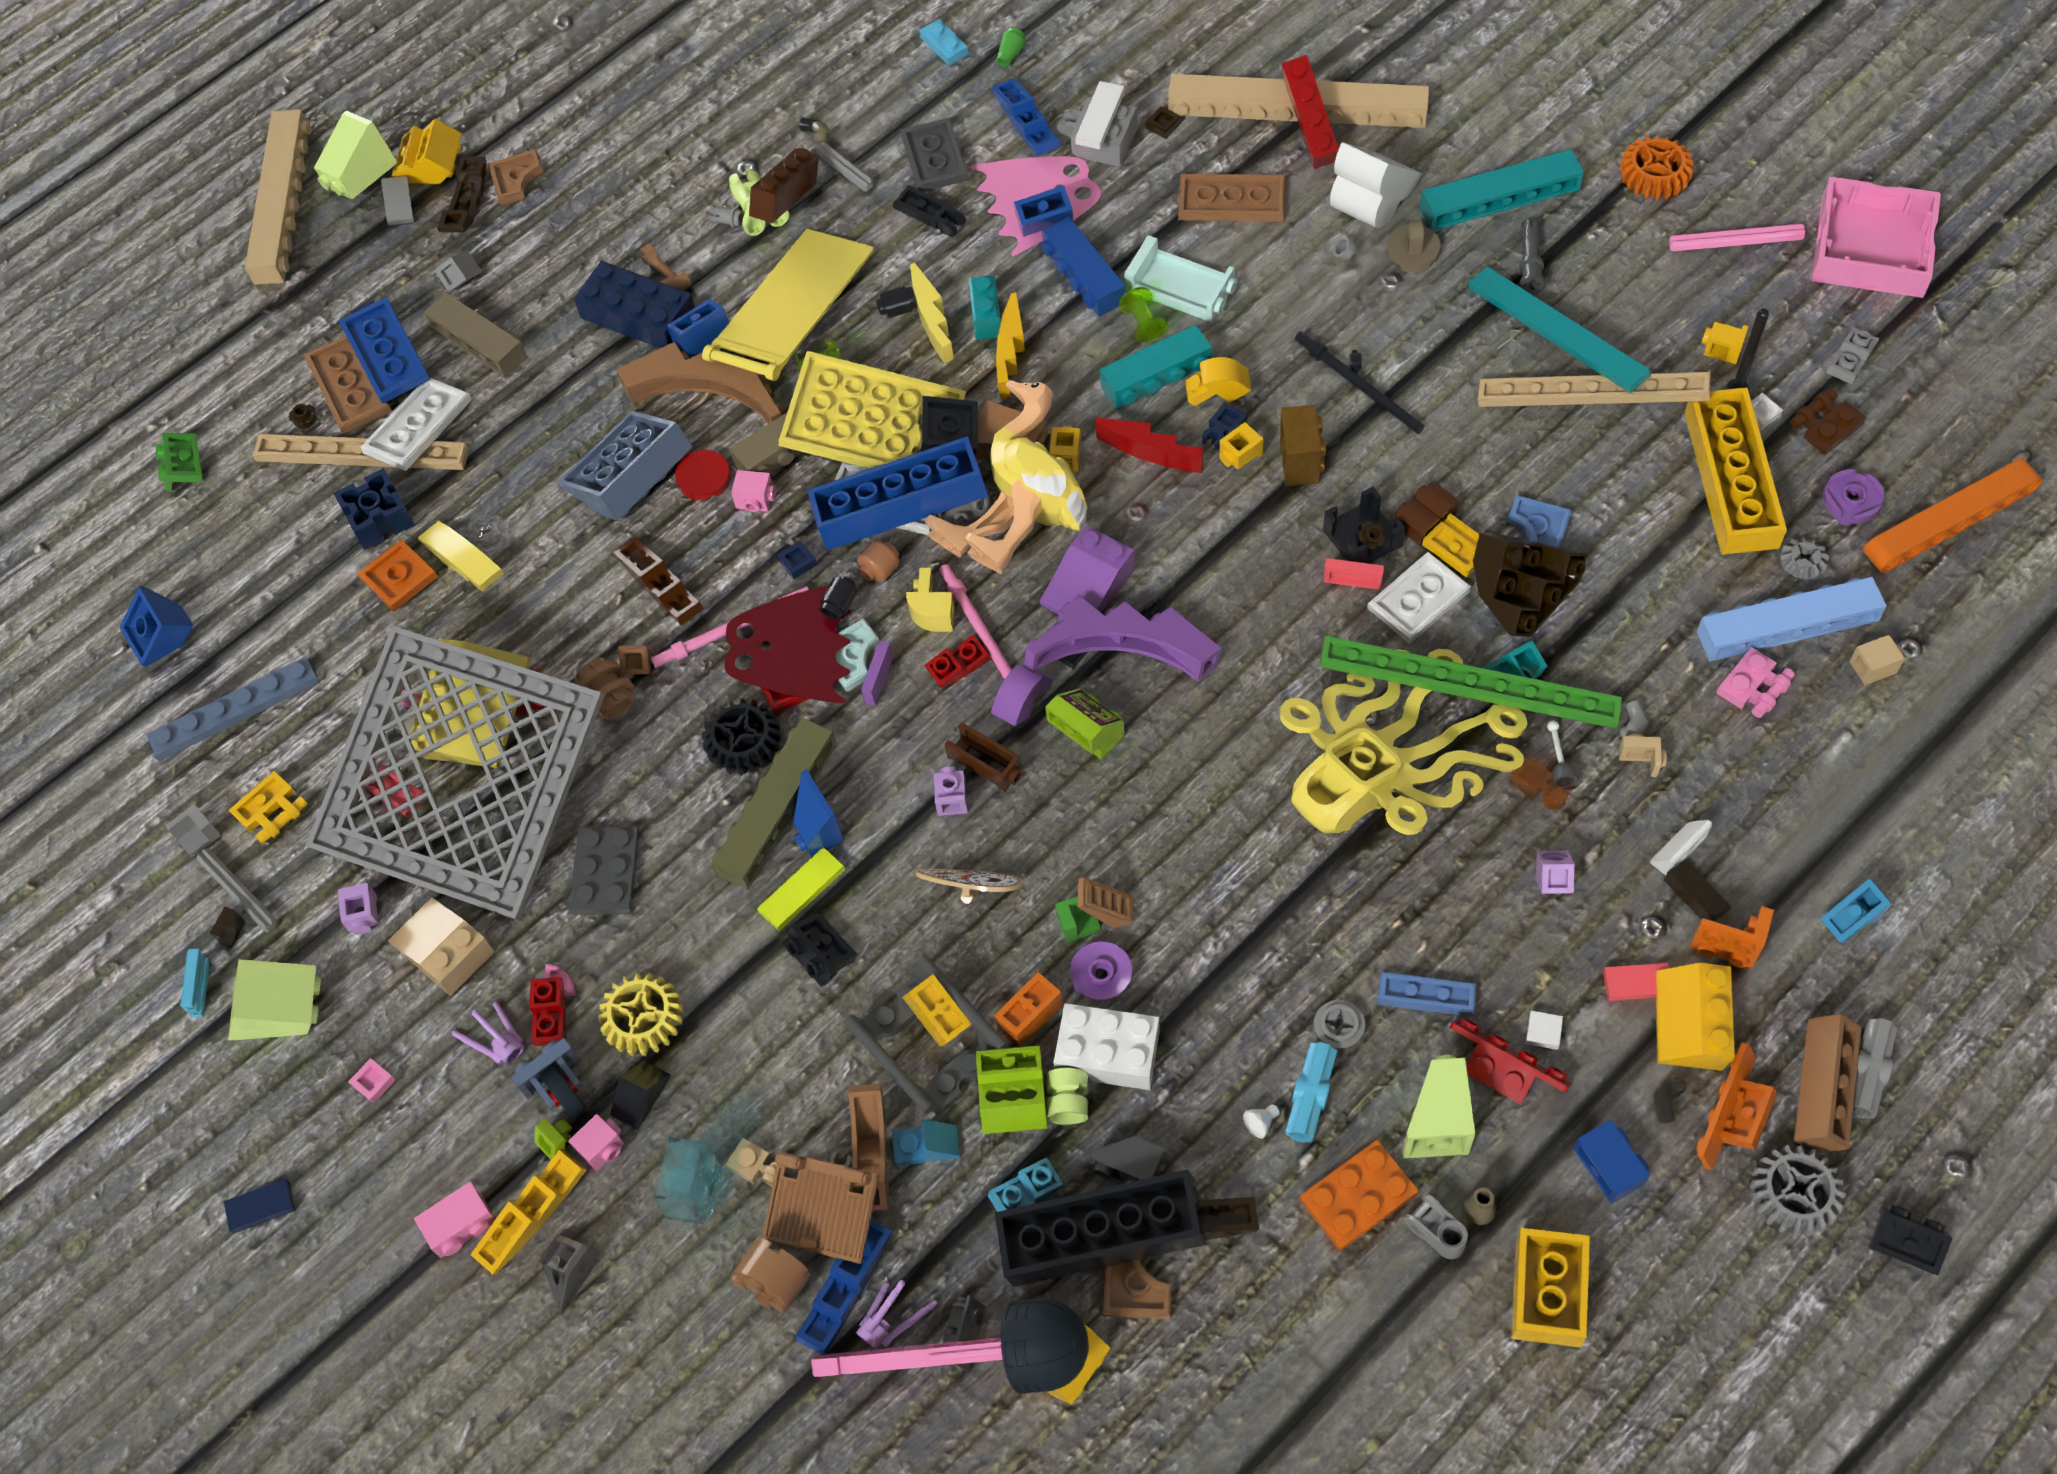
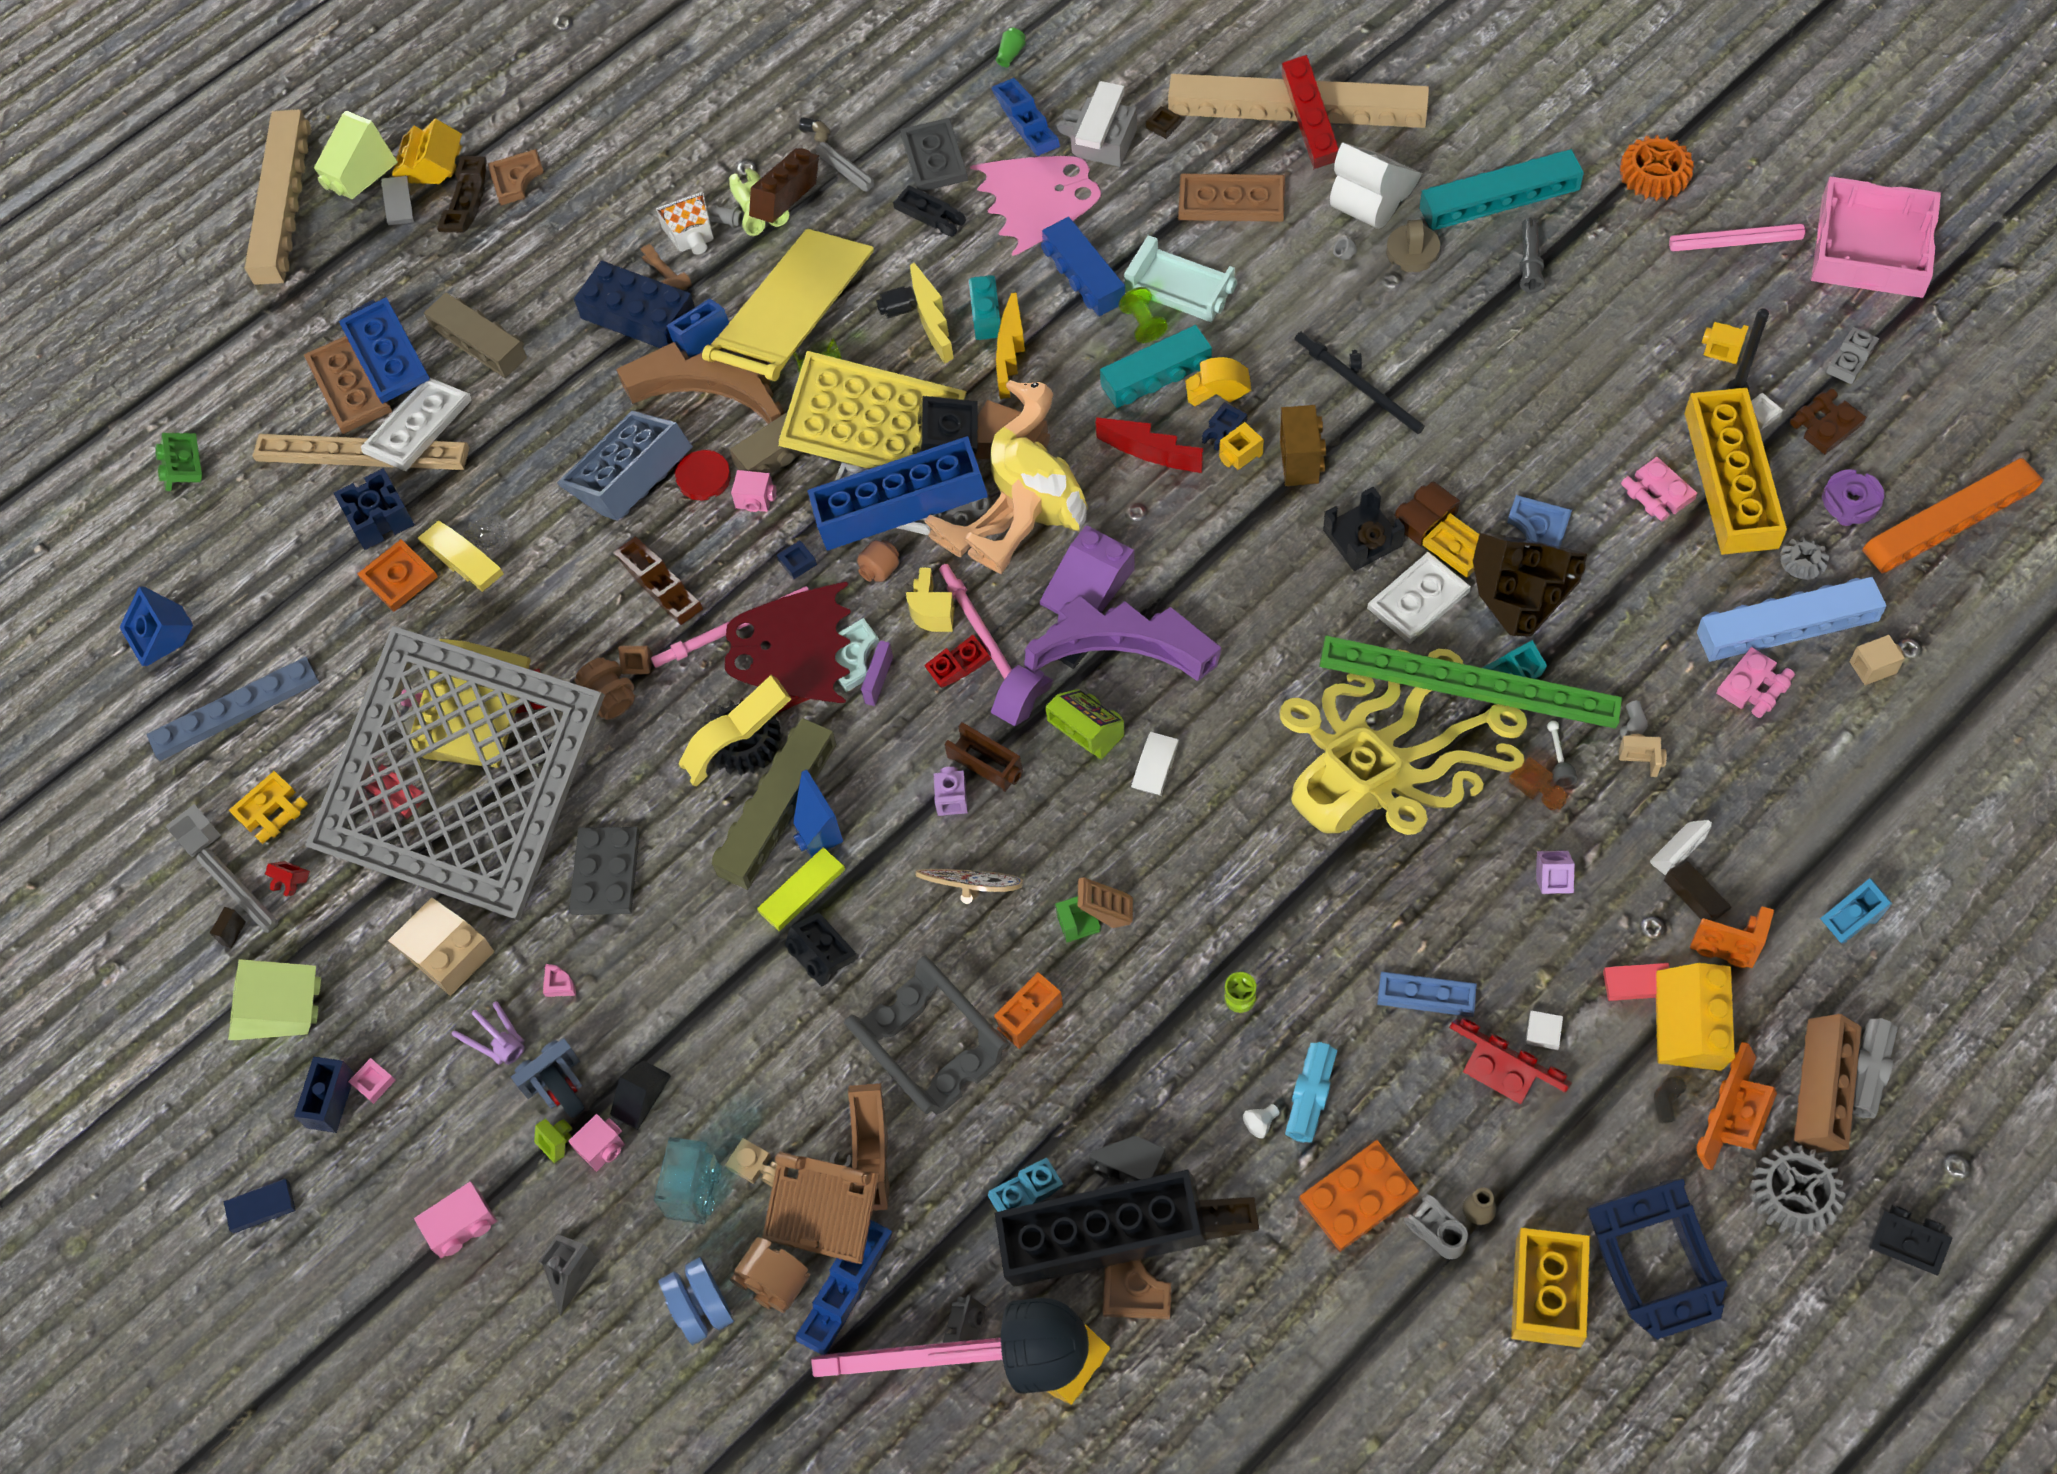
medium azure tile [180,949,210,1018] -> none
dark brown plate [289,403,316,429] -> none
lavender brick [338,883,379,934] -> none
light grey panel [434,251,482,292] -> none
yellow slope [470,1150,587,1275] -> none
red slope [529,977,566,1047] -> none
light yellow gear [598,972,684,1057] -> none
black brick [819,576,858,621] -> none
lavender plant [856,1280,938,1349] -> none
dark azure slope [892,1120,960,1167] -> none
yellow hinge [902,974,971,1047] -> none
medium azure plate [919,19,969,66] -> none
lime piece [976,1046,1047,1134] -> none
blue brick [1014,185,1073,237] -> none
yellowish green wheel [1047,1068,1088,1125] -> none
yellow brick [1049,426,1081,472] -> none
white brick [1054,1003,1160,1090] -> none
medium lavender dish [1070,941,1132,1001] -> none
light grey gear [1314,1000,1365,1049] -> none
coral tile [1324,558,1384,590] -> none
yellowish green slope [1402,1055,1475,1159] -> none
teal tile [1468,267,1650,393] -> none
tan tile [1478,372,1711,407] -> none
blue brick [1573,1119,1650,1204] -> none
none -> red tile [265,861,310,896]
none -> dark blue brick [294,1056,355,1133]
none -> white torso [656,192,714,255]
none -> medium blue wheel [658,1256,734,1346]
none -> light yellow piece [678,675,791,787]
none -> white slope [1131,732,1179,796]
none -> lime wheel [1224,972,1257,1013]
none -> dark blue wedge [1587,1178,1728,1339]
none -> bright pink plate [1621,457,1697,522]

